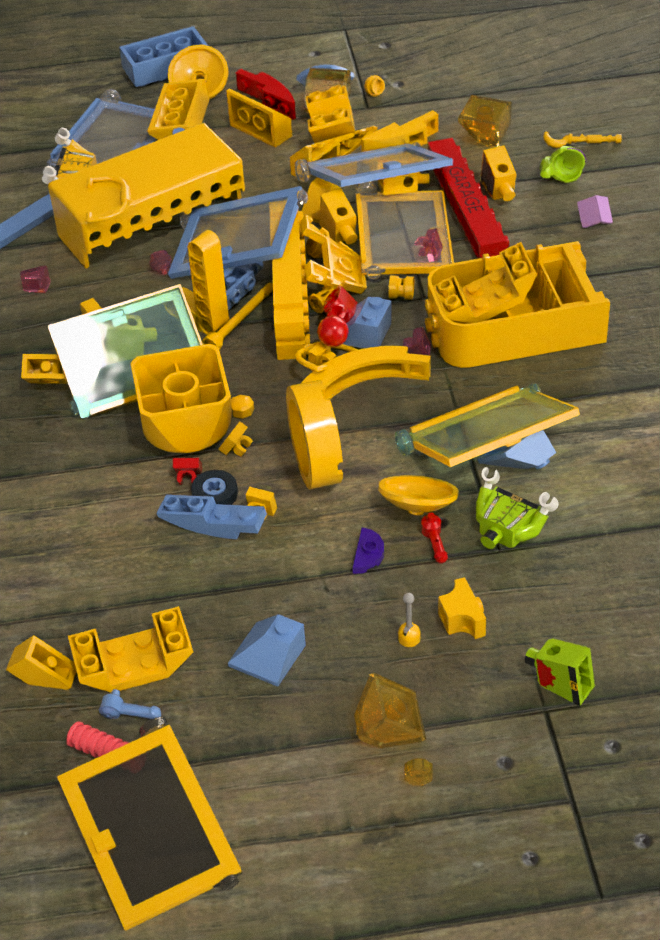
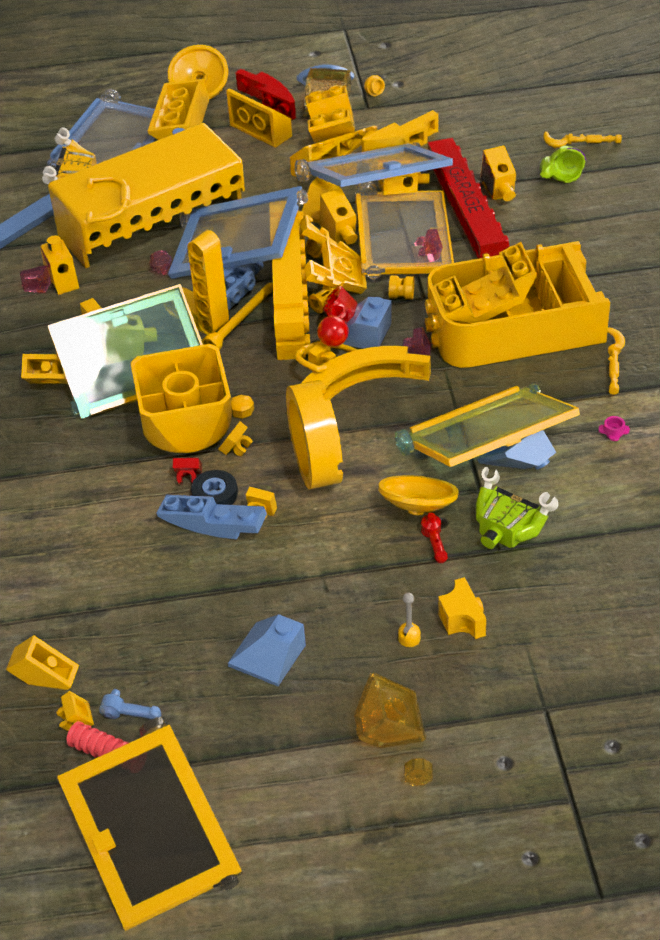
yellow slope [68,606,193,692] -> none
medium blue brick [119,26,208,87] -> none
dark purple plate [353,527,384,574] -> none
clear yellow slope [458,95,512,147] -> none
lime torso [525,638,595,706] -> none
lavender panel [577,195,613,228] -> none
none -> yellow torso [41,235,79,295]
none -> yellow tile [56,691,94,731]
none -> dark pink plate [598,416,630,441]
none -> yellow piece [607,328,625,395]

